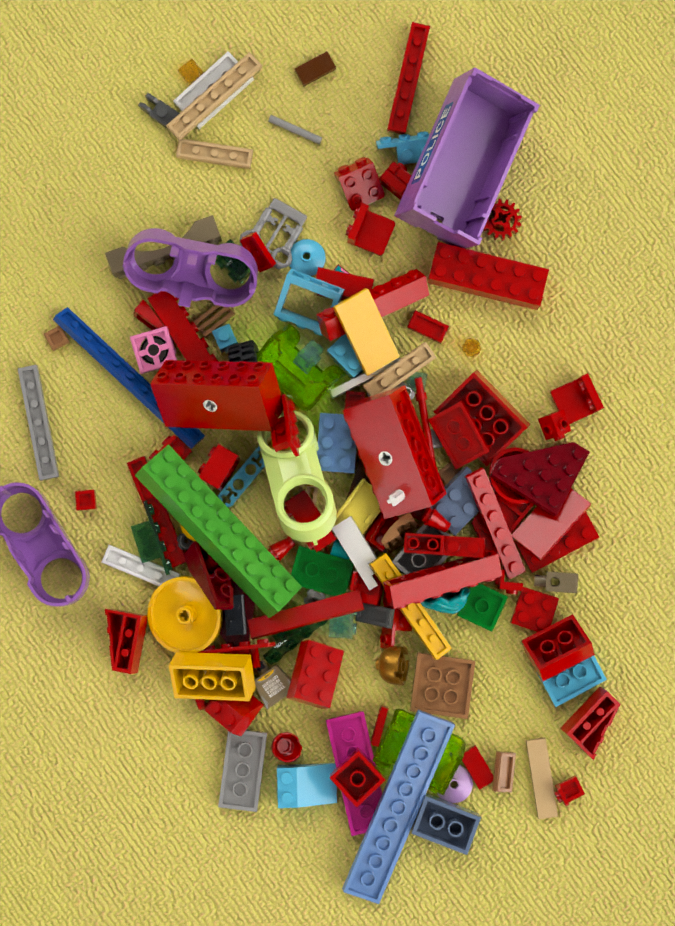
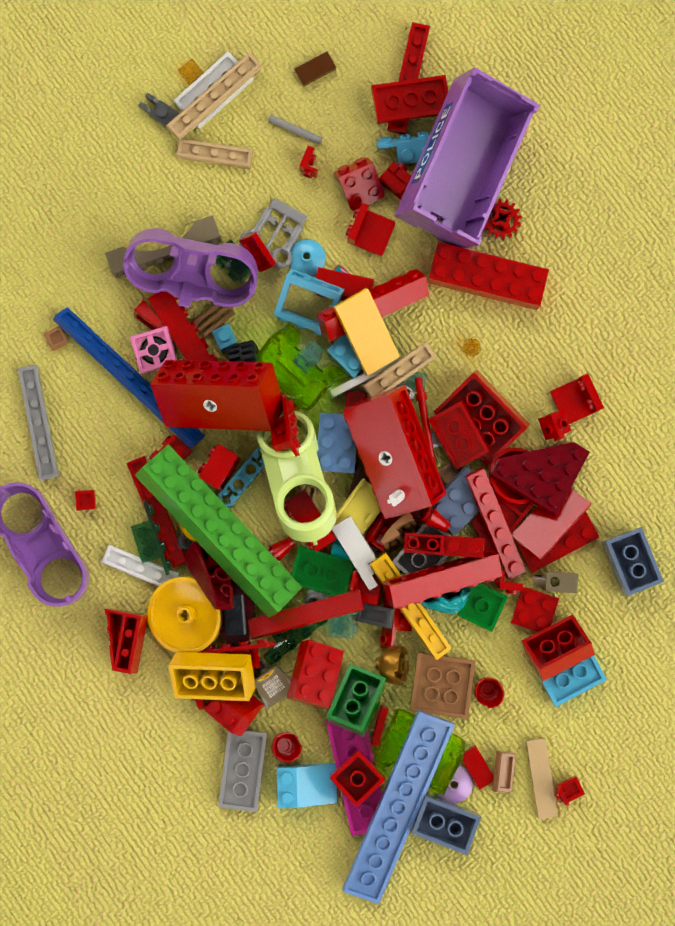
red tile [407,310,449,344] -> none
red wedge [560,686,621,760] -> none
none -> red bracket [299,146,318,178]
none -> green brick [326,663,387,737]
none -> red plate [371,75,448,124]
none -> red hair [474,677,505,708]
none -> sand blue brick [601,527,664,596]

